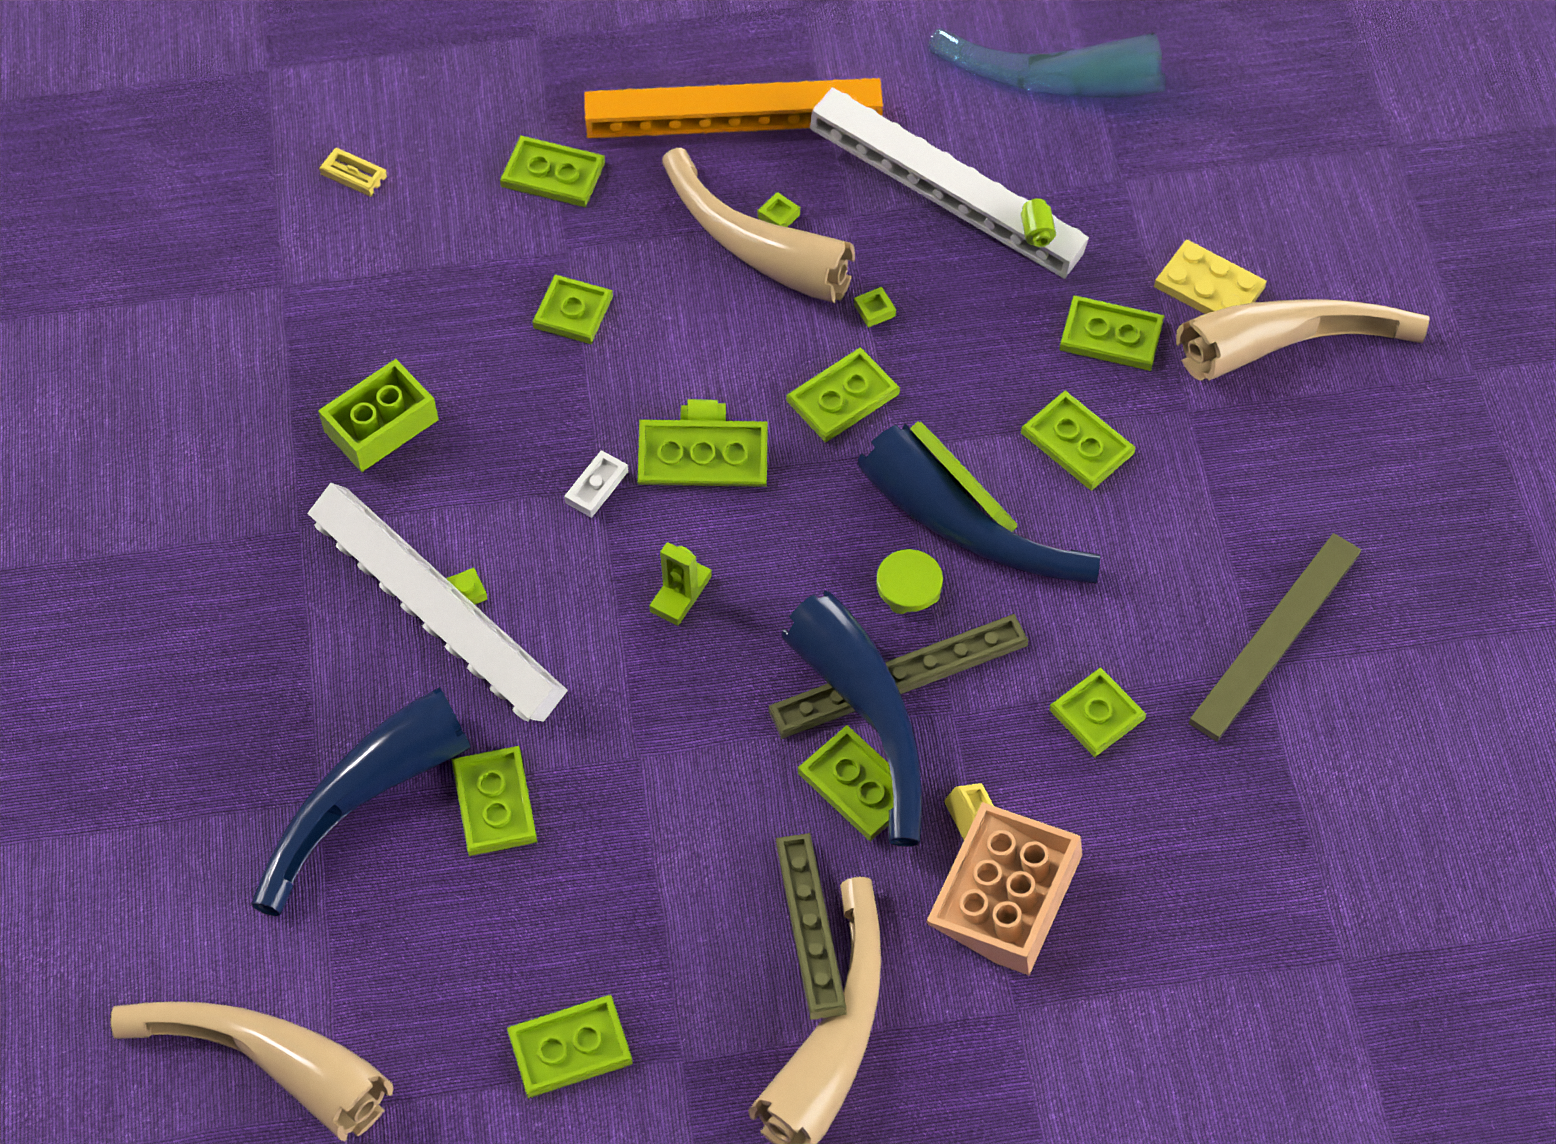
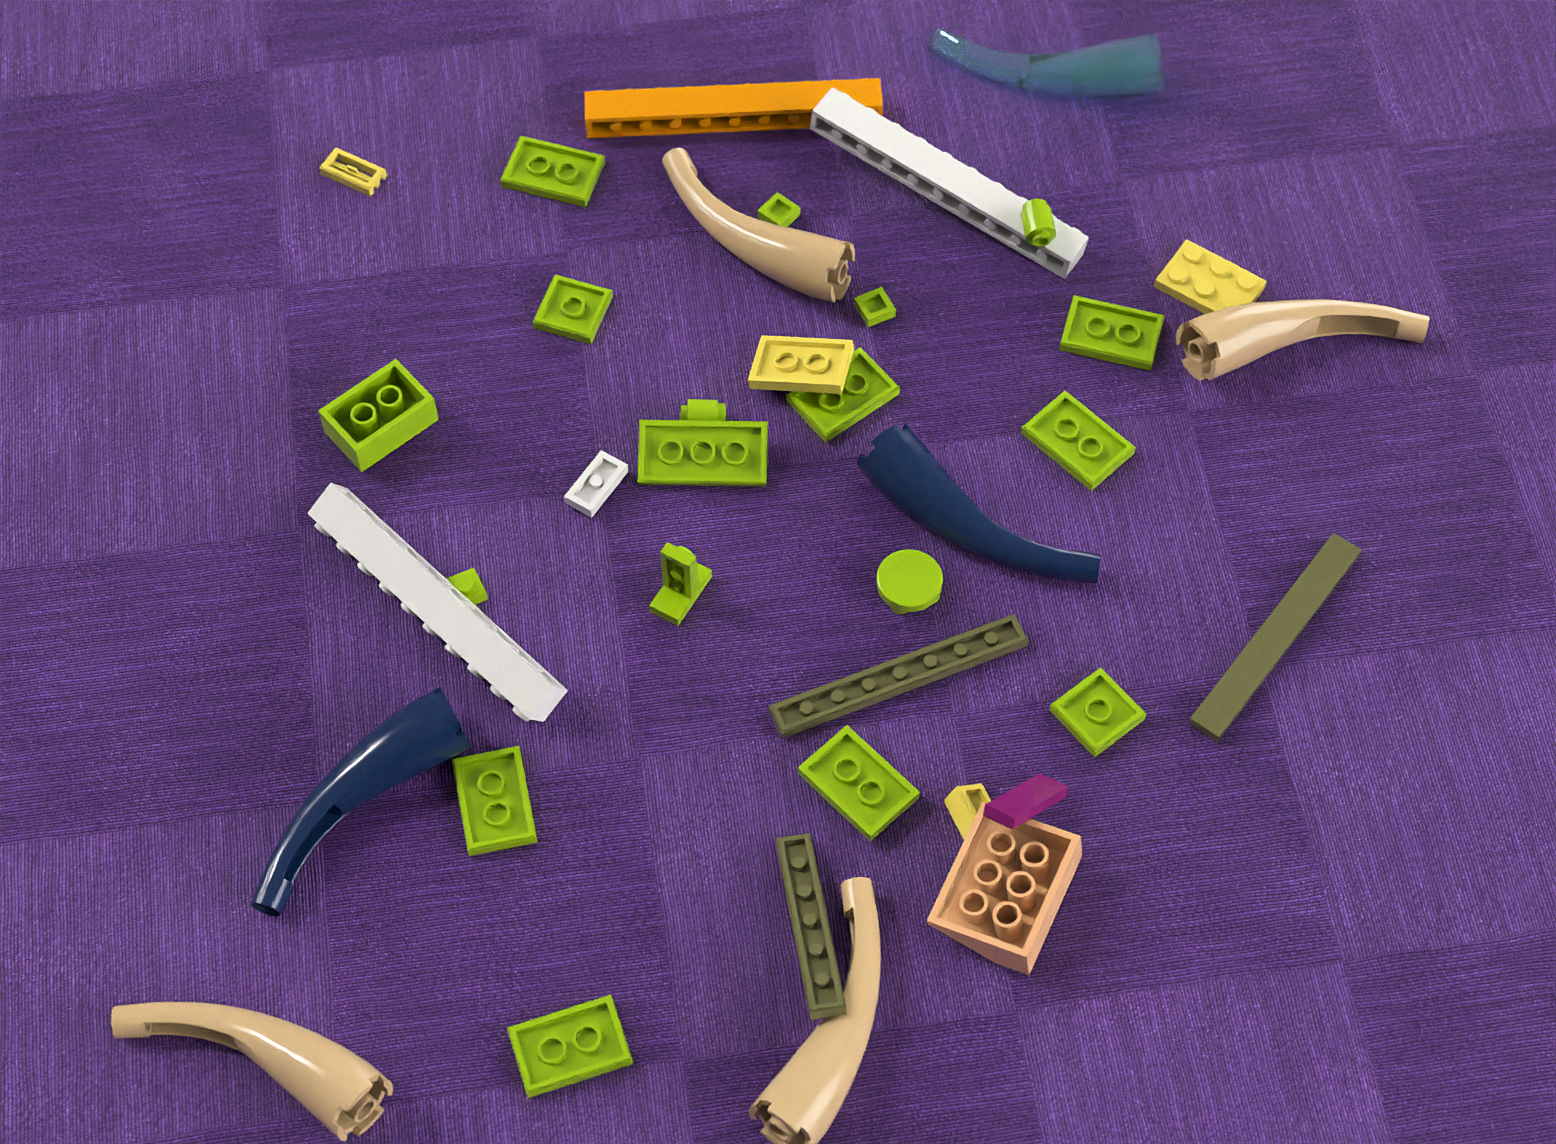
dark blue brick [782,590,922,847] -> none
lime tile [910,421,1018,532] -> none
none -> light yellow plate [748,335,854,394]
none -> magenta tile [983,773,1069,829]

